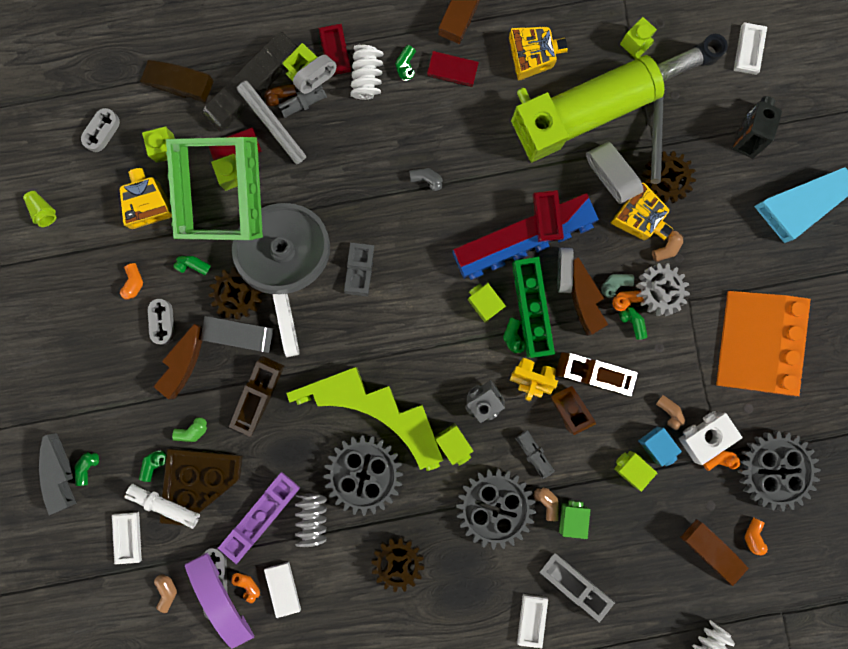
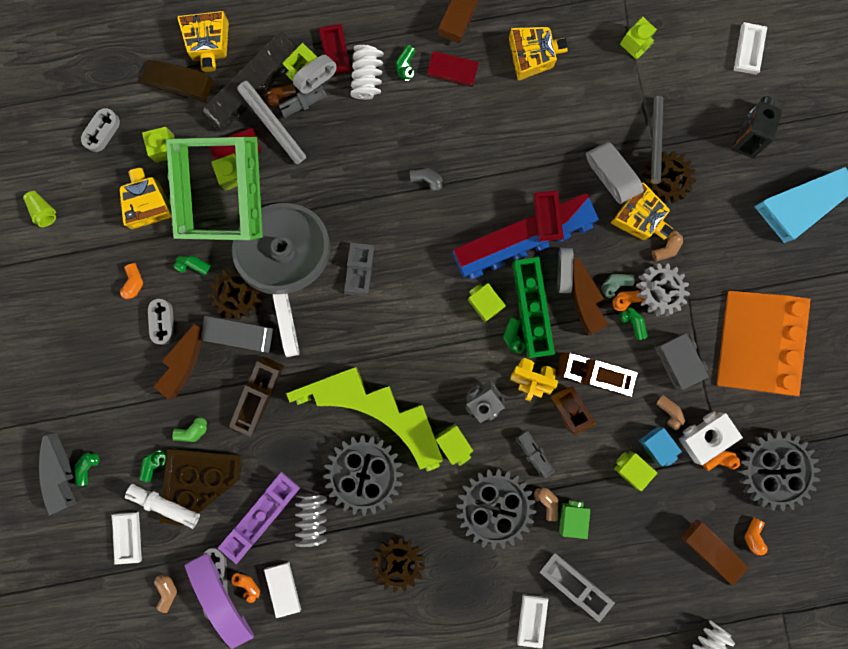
lime piece [511,34,728,163] -> none
none -> torso [178,11,229,72]
none -> dark grey brick [654,333,709,390]

